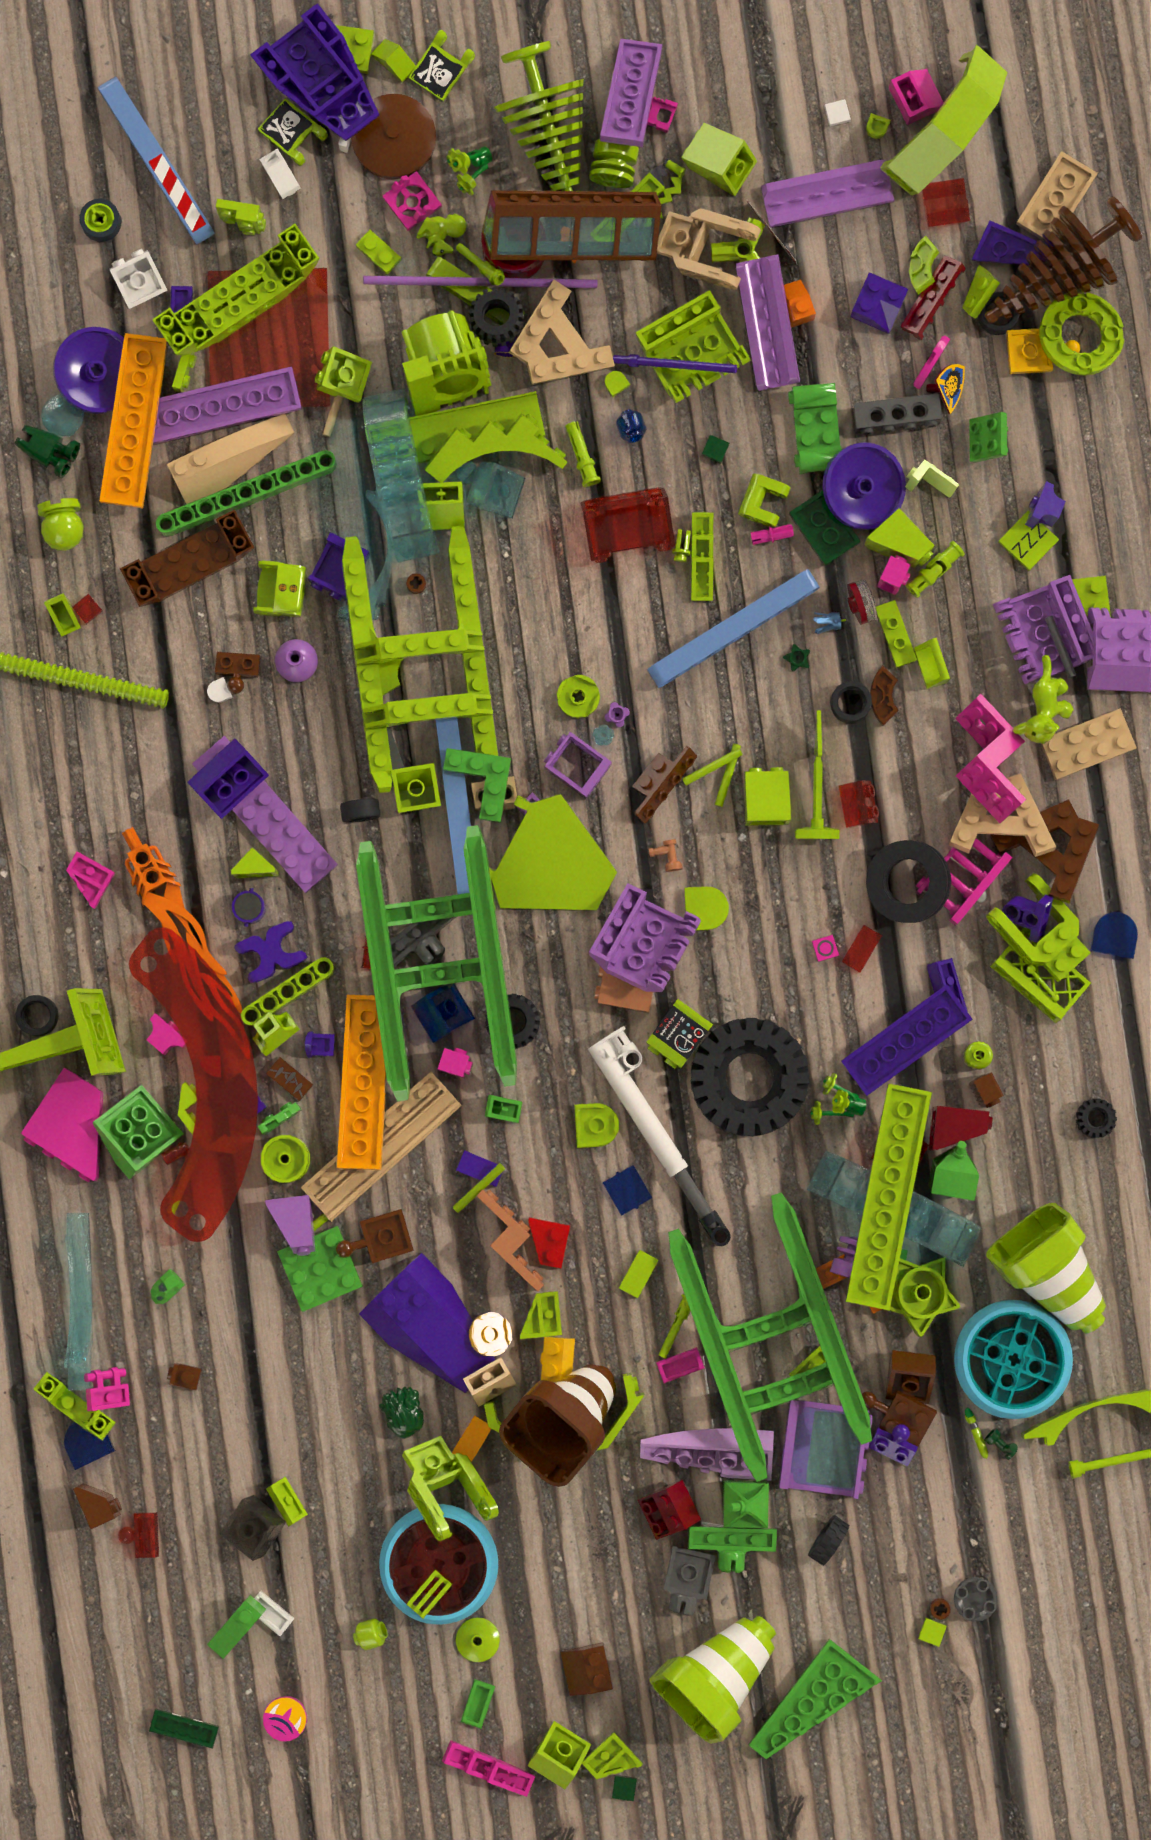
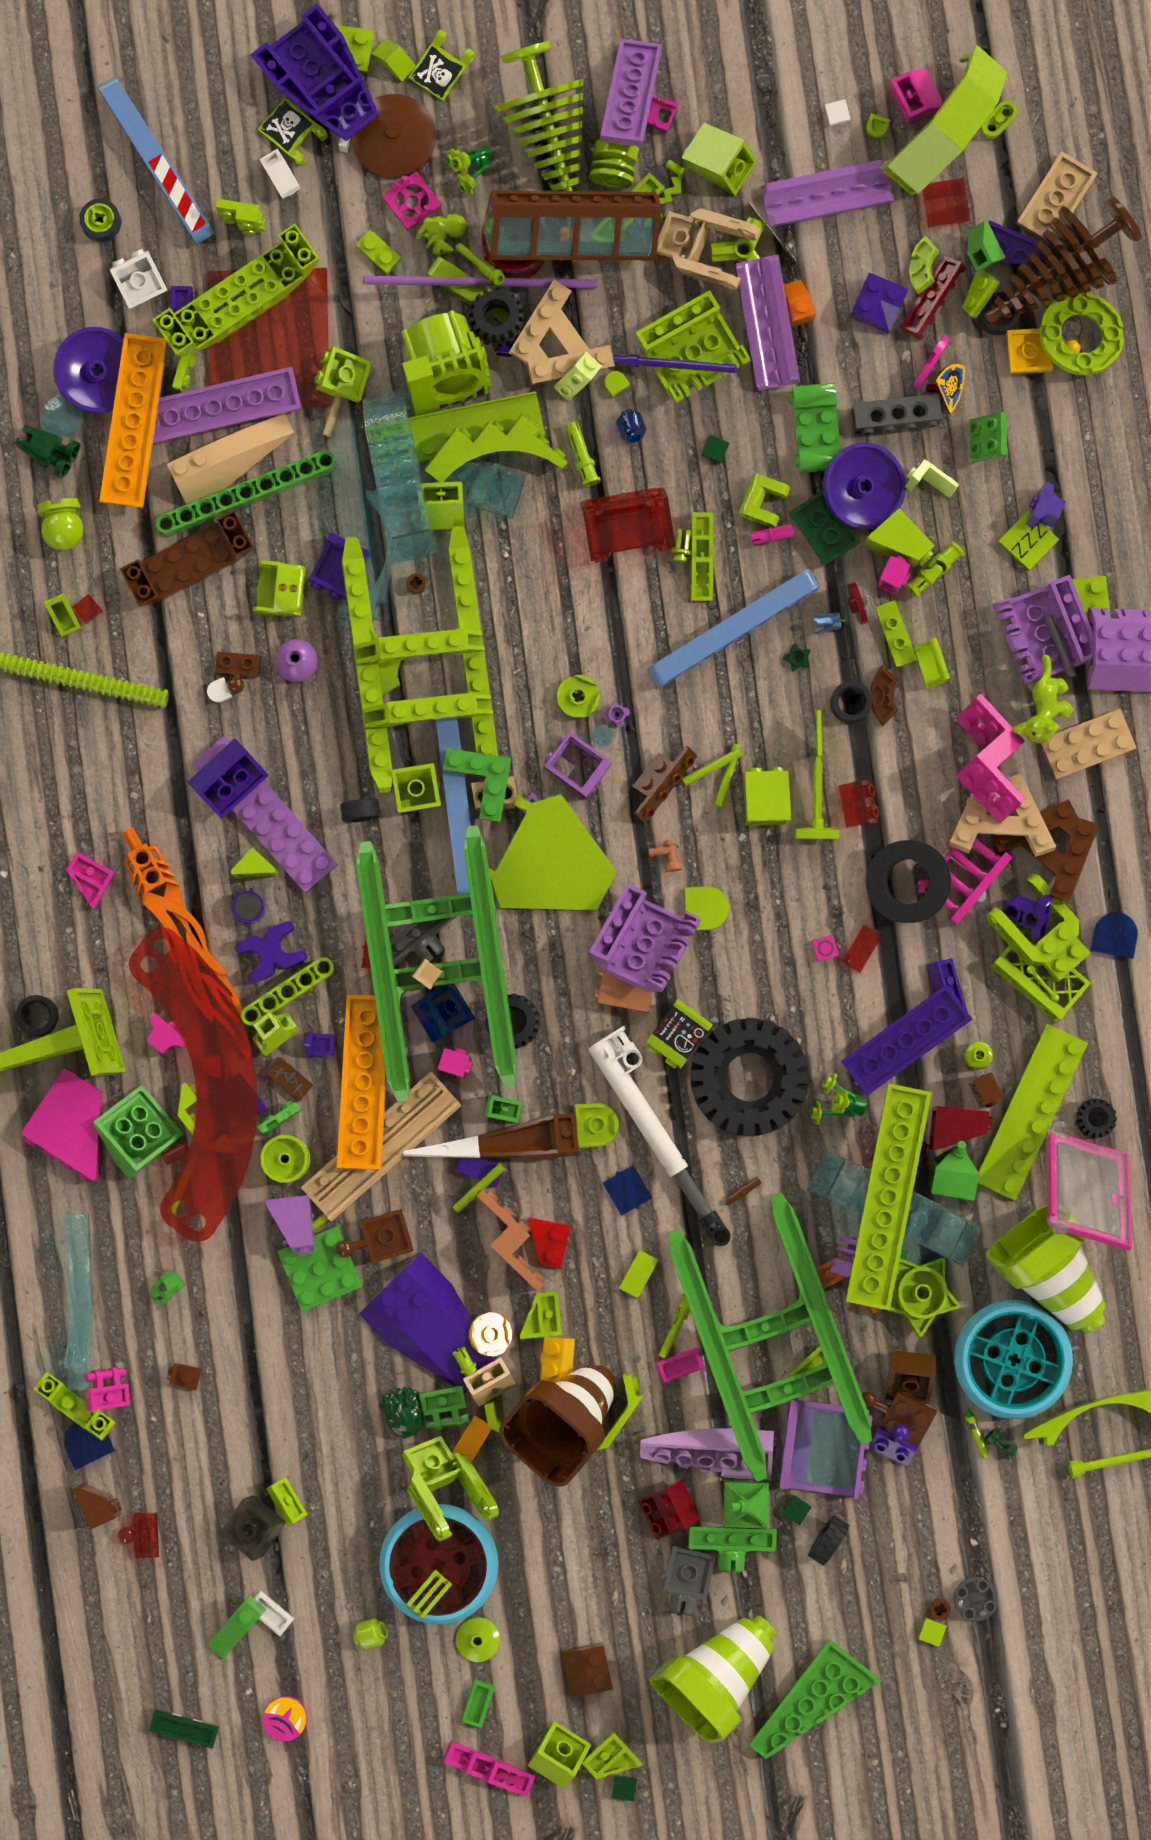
none -> reddish brown plate [402,1113,579,1159]
none -> tan panel [412,959,442,989]
none -> bright green plate [419,1385,471,1431]
none -> lime pin [452,1346,477,1376]
none -> yellowish green bracket [554,352,602,401]
none -> reddish brown piece [726,1176,762,1205]
none -> dark green tile [781,1494,812,1525]
none -> bright green slope [967,220,1006,272]
none -> lime plate [978,1024,1088,1201]
none -> lime plate [981,100,1018,139]
none -> clear door [1046,1121,1132,1251]

